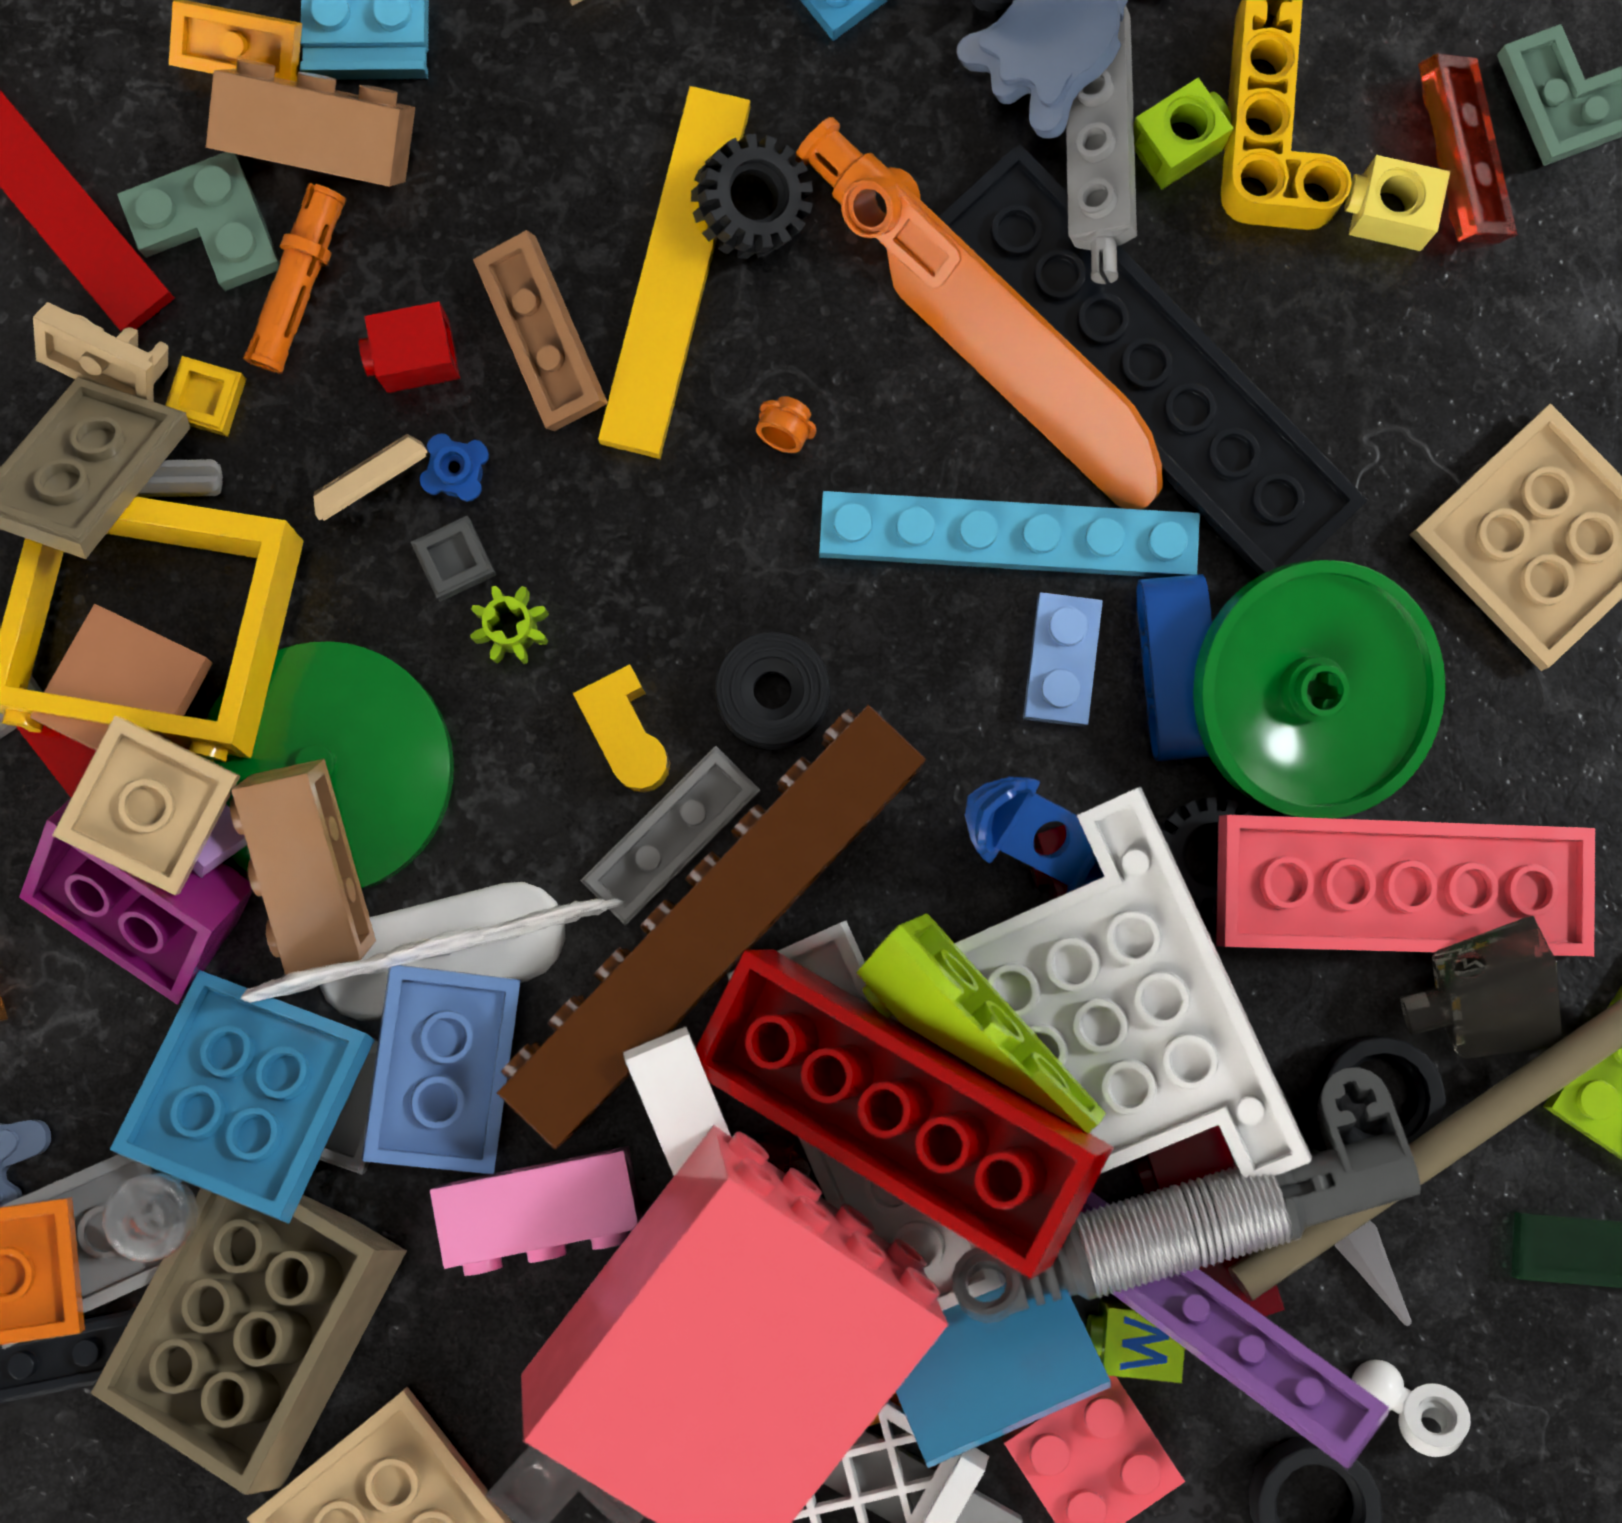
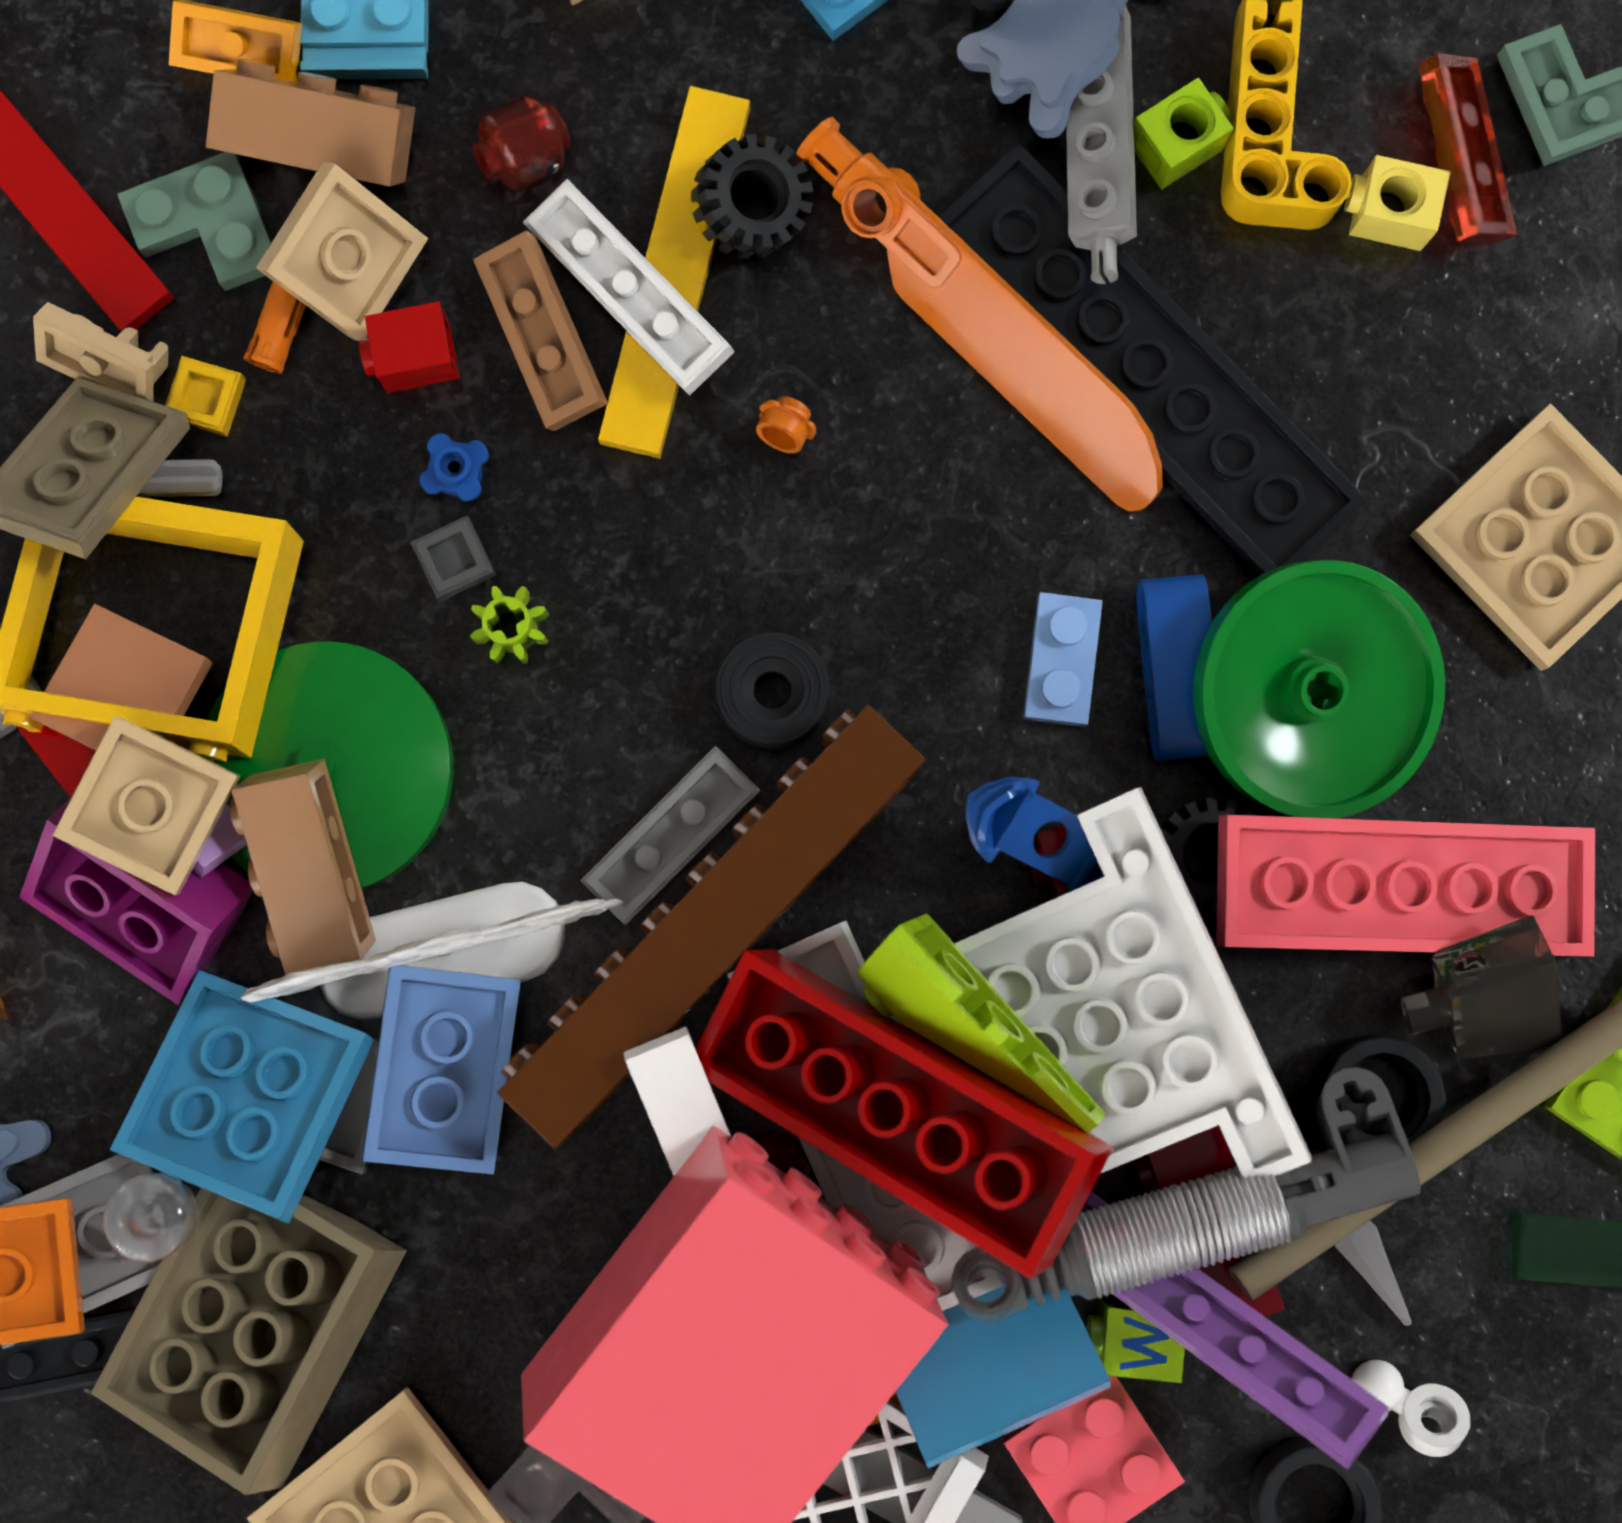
tan tile [313,434,427,521] -> none
bright pink brick [430,1146,642,1276] -> none
yellow leg [573,664,670,793] -> none
medium azure plate [819,491,1200,578] -> none
none -> tan plate [256,161,428,341]
none -> clear red head [473,95,570,190]
none -> white tile [523,179,735,396]

